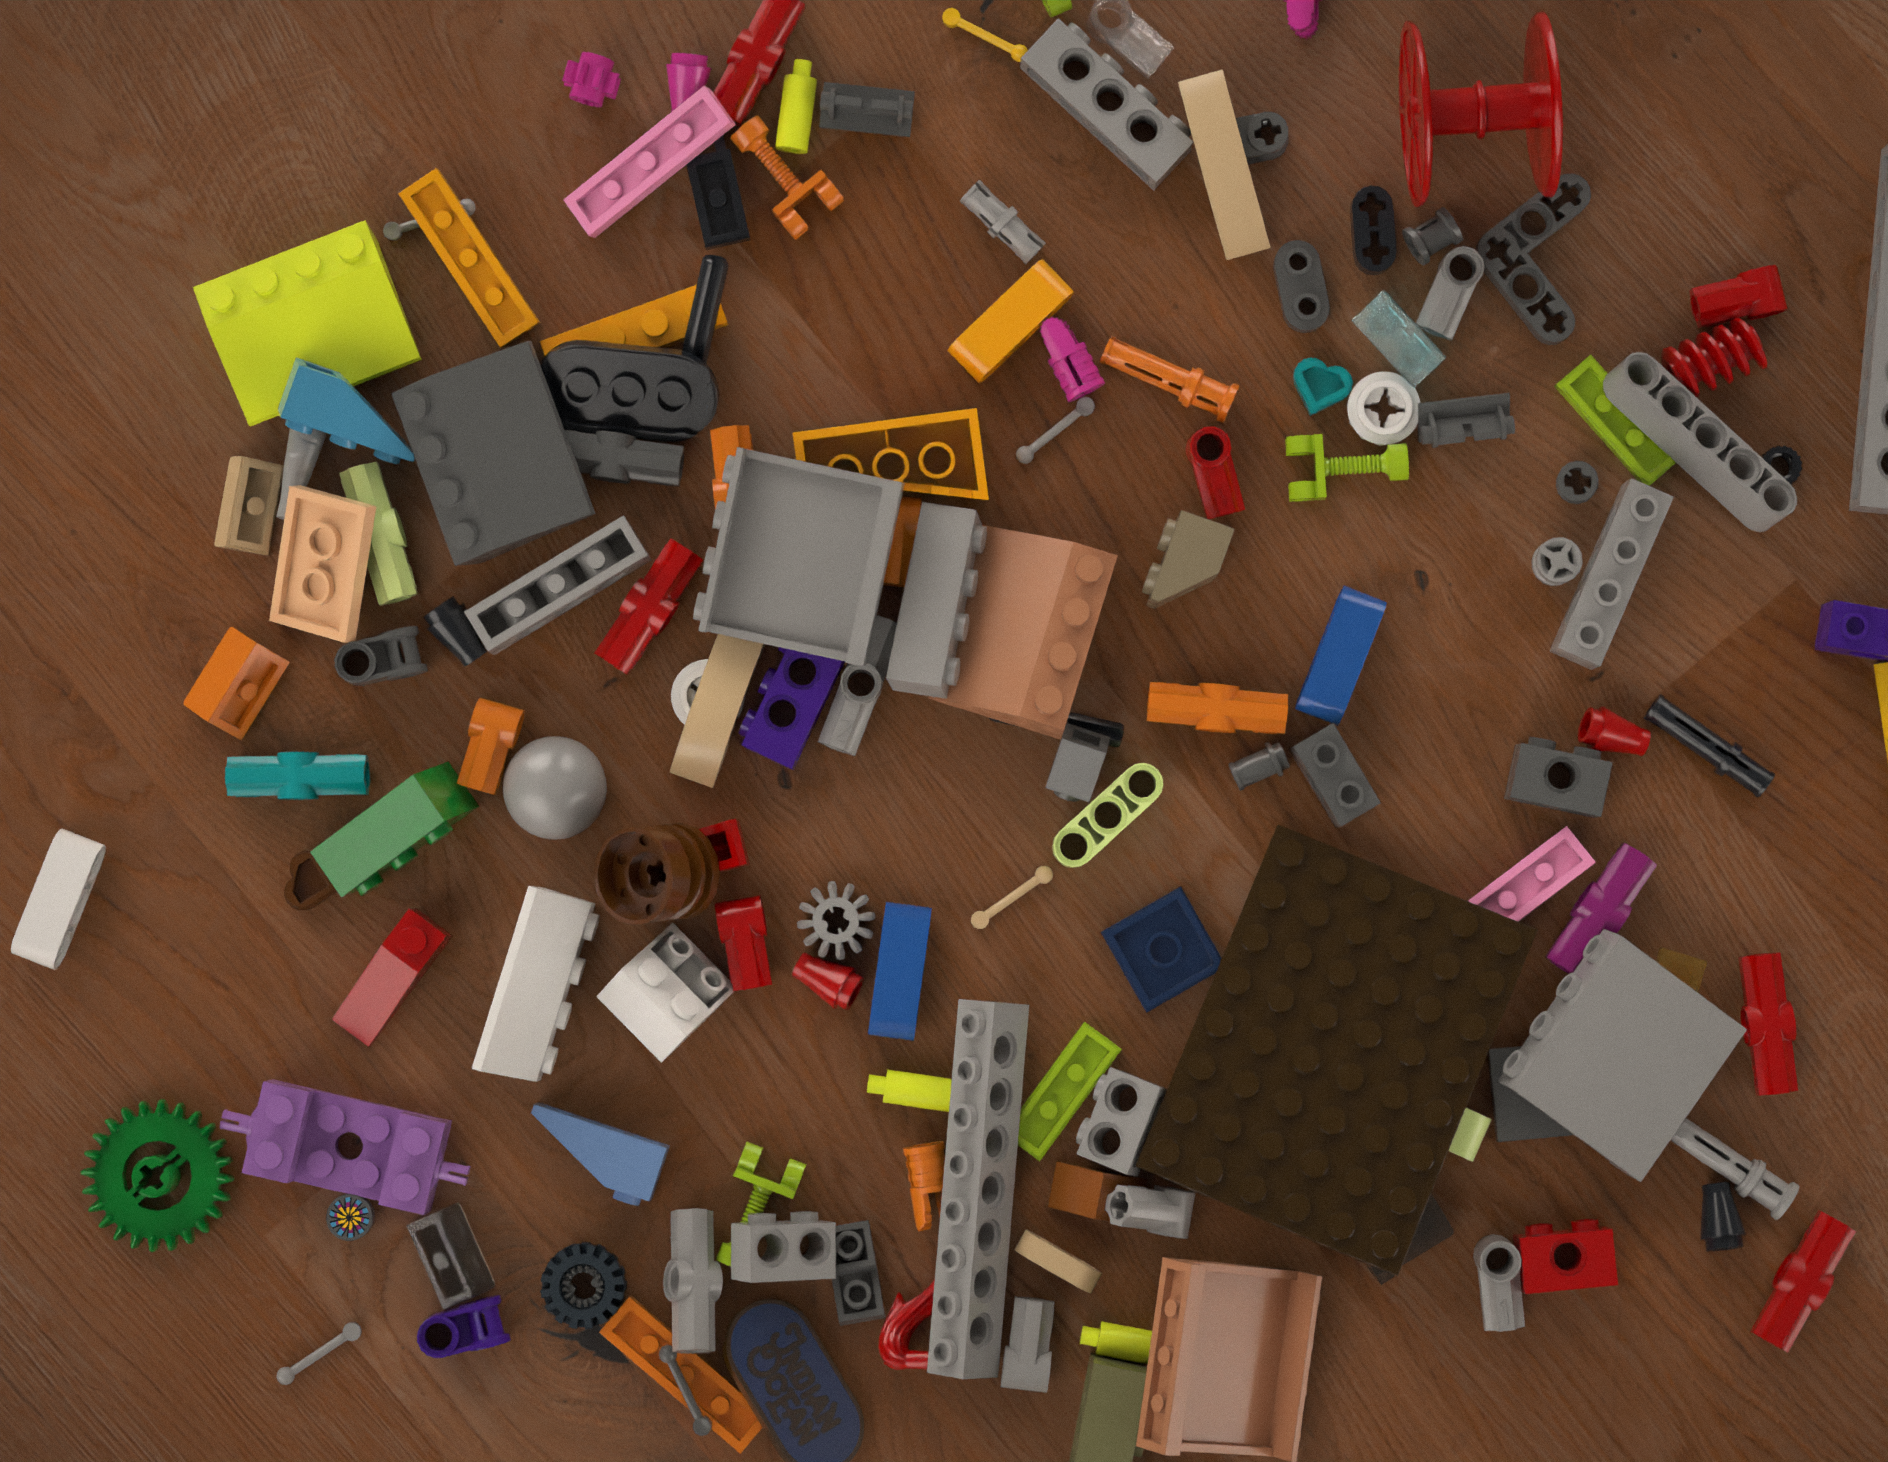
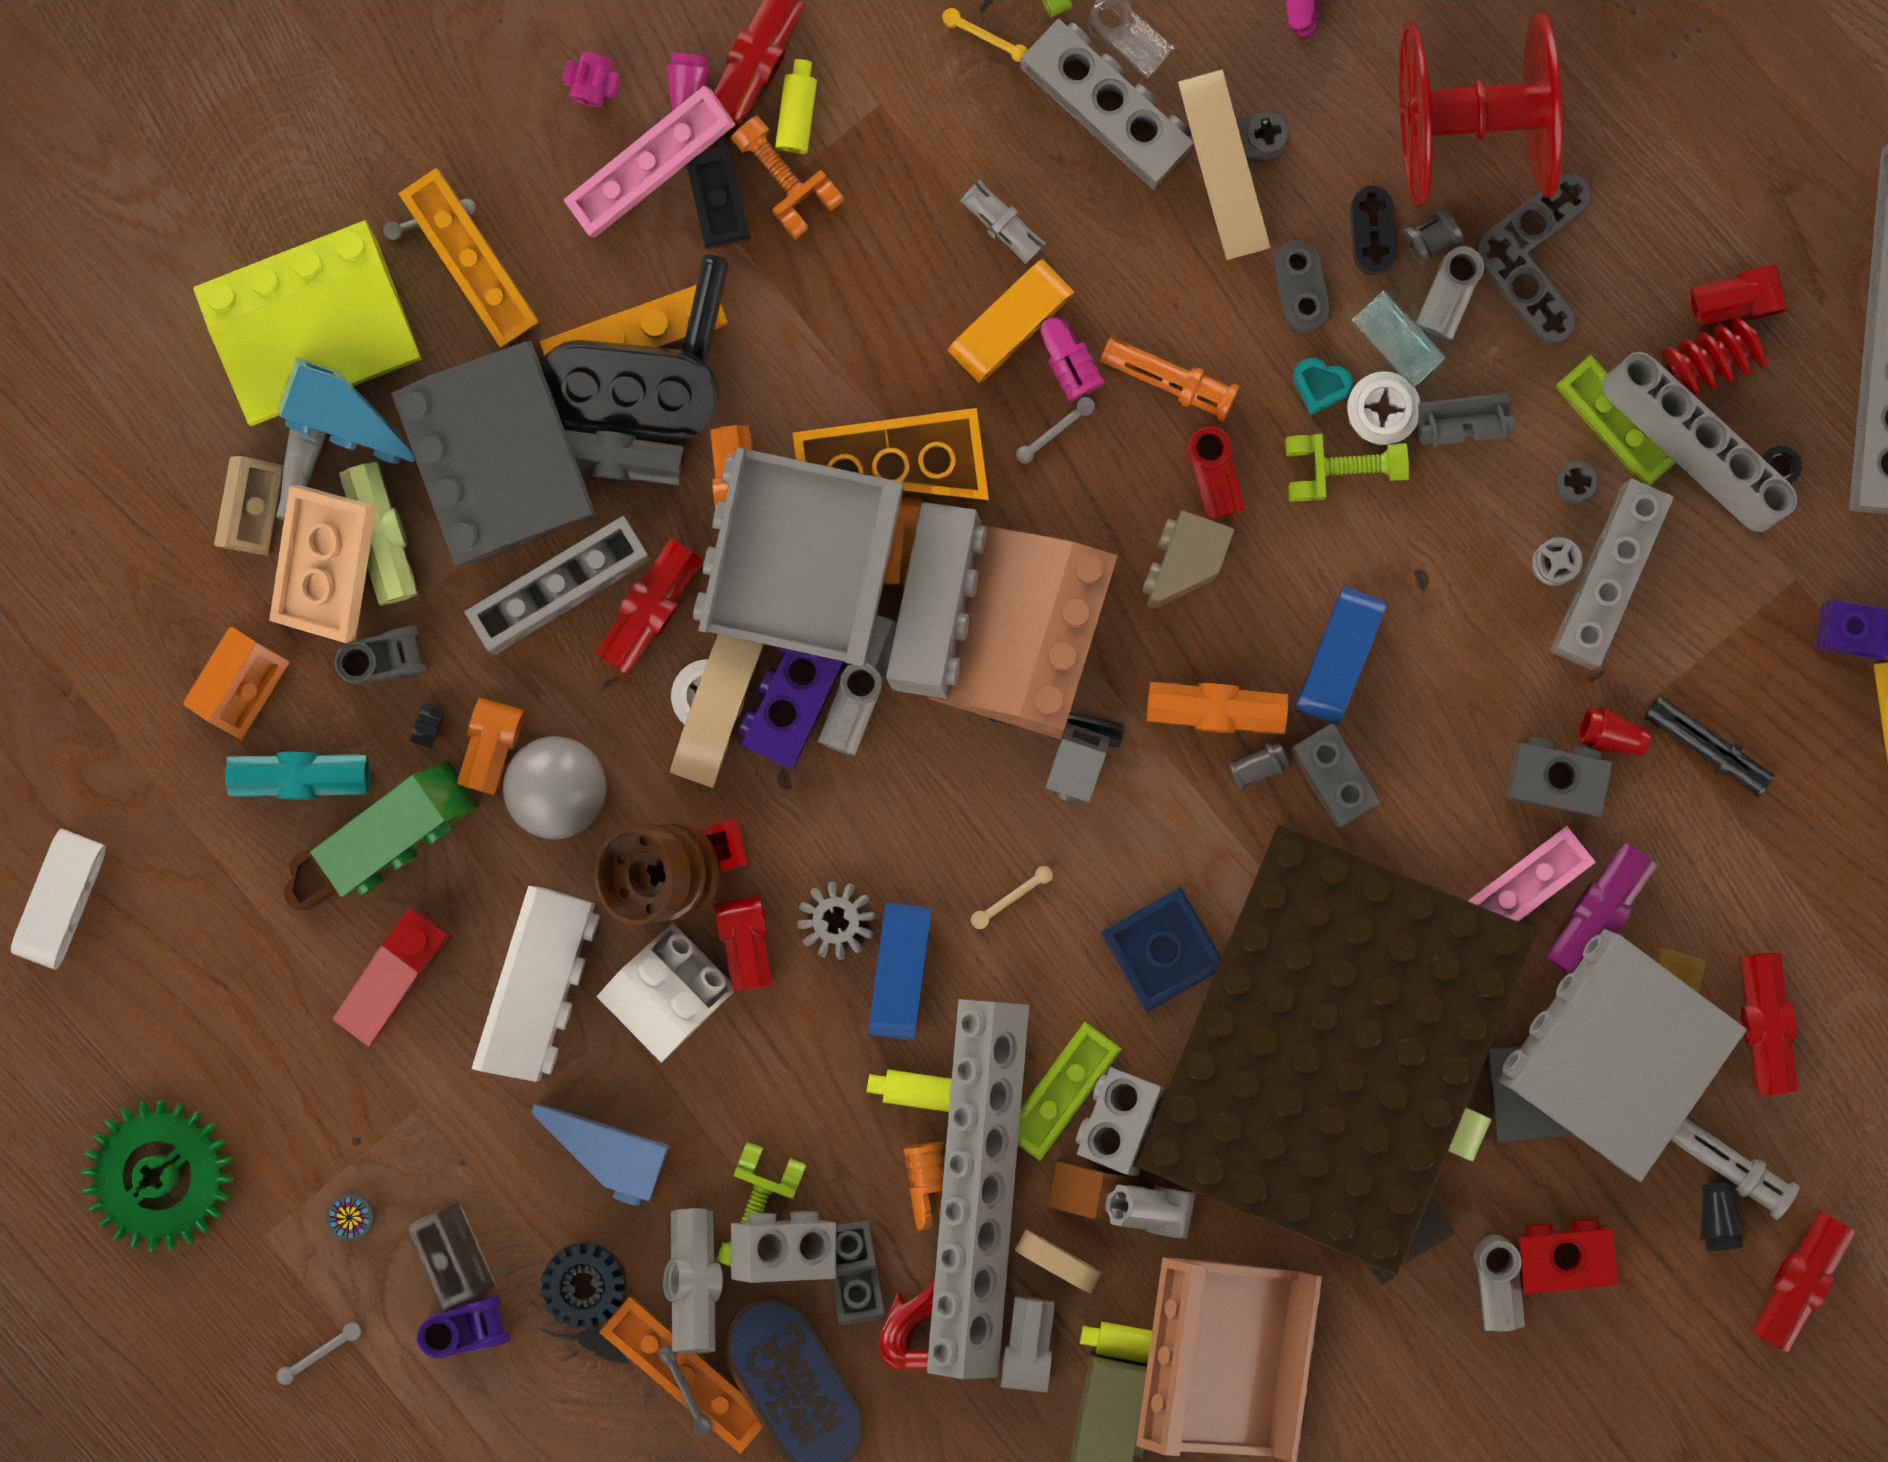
medium lavender brick [220,1079,470,1215] -> none
black cone [423,596,487,667] -> none
red cone [792,952,864,1010] -> none
dark grey hinge [819,82,915,137] -> none
yellowish green beam [1052,763,1164,868] -> none
none -> black axle [410,703,445,748]

